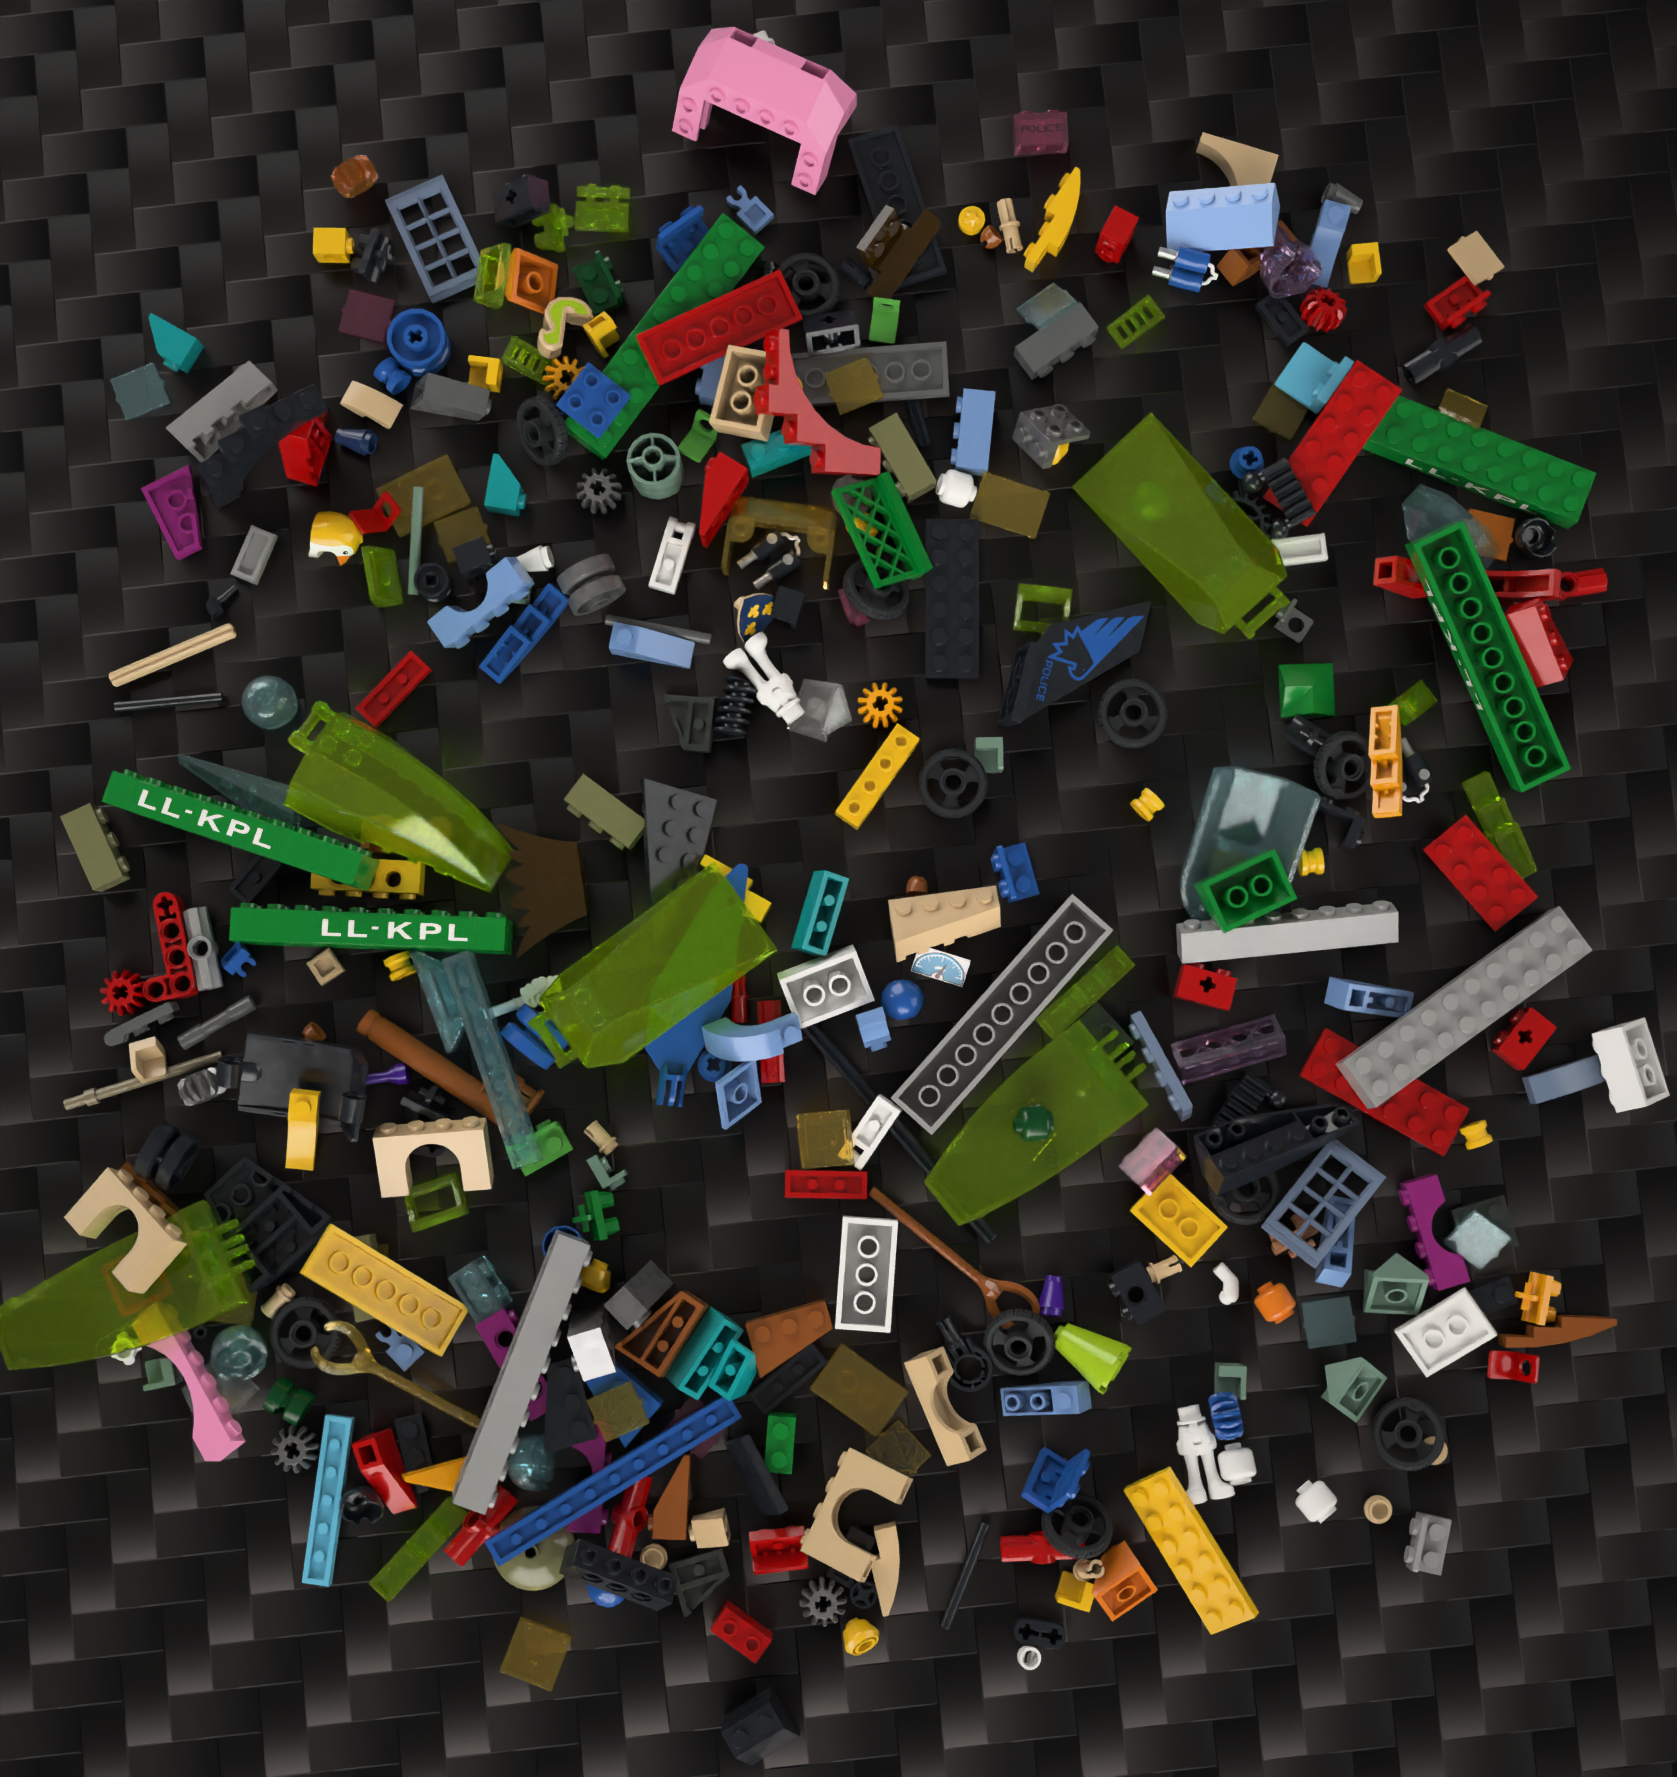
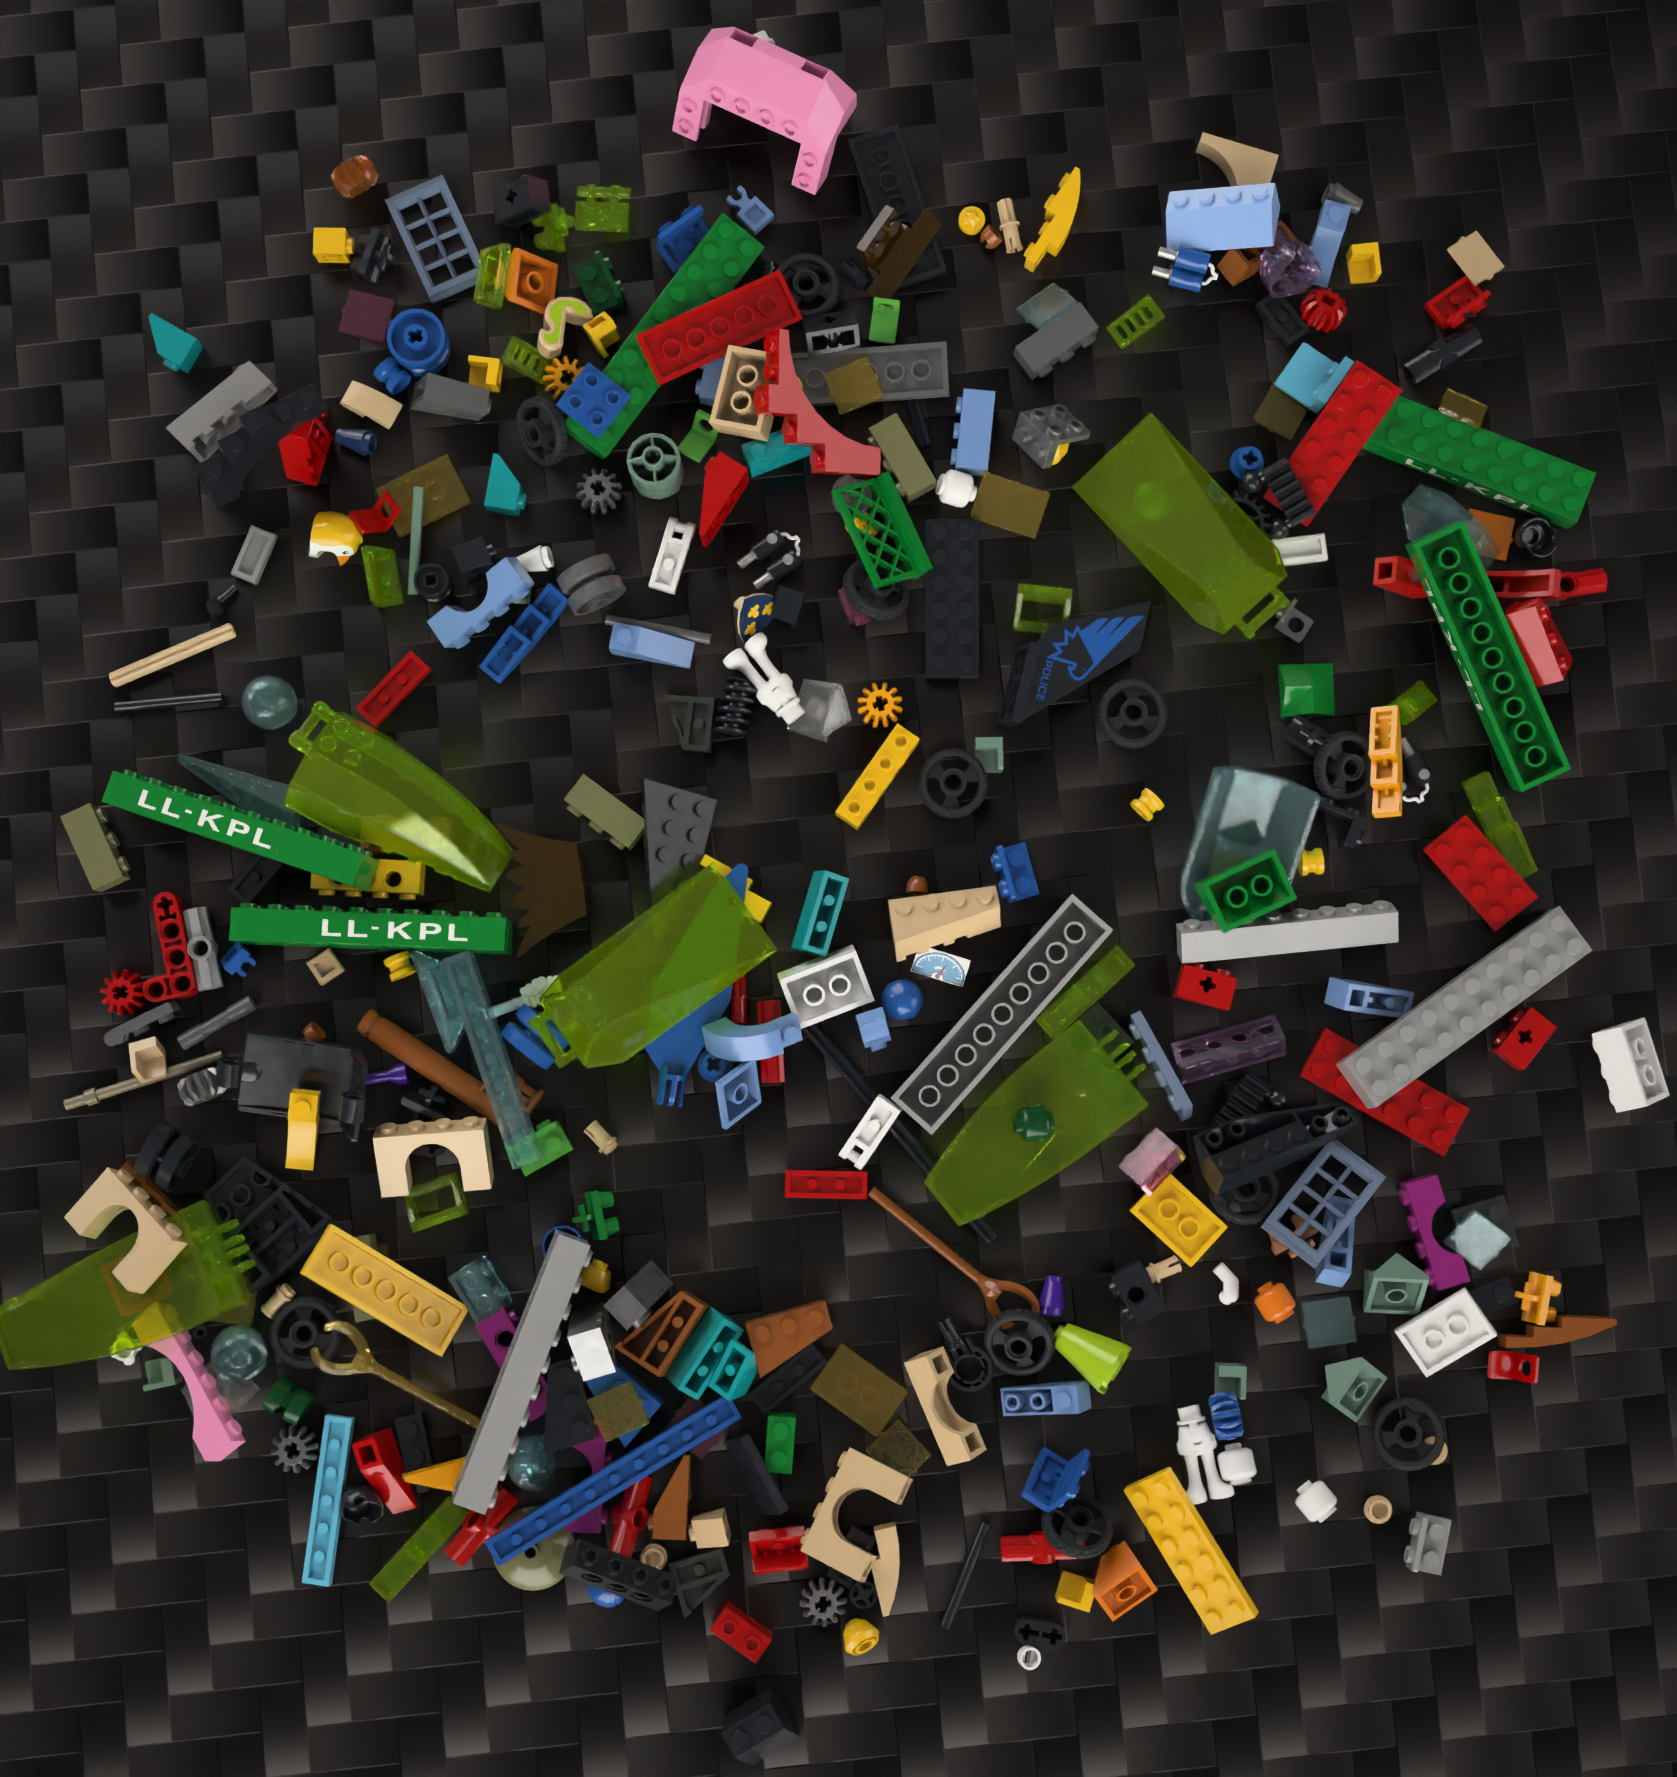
clear light blue piece [110,362,170,420] -> none
magenta wing [141,465,203,561] -> none
medium blue plate [375,1326,426,1371] -> none
clear yellow piece [433,506,491,564] -> none
clear yellow tile [499,1616,572,1692] -> none
sand green bracket [586,1154,628,1190] -> none
clear yellow windscreen [721,496,838,589] -> none
clear yellow tile [796,1109,855,1169] -> none
white brick [835,1215,898,1333] -> none
clear pink brick [1012,110,1069,156] -> none
tan pin [1073,1559,1105,1582] -> none
red brick [1095,205,1139,264] -> none
yellow wheel [1459,1120,1493,1150] -> none
sand blue slope [1522,1055,1606,1104] -> none

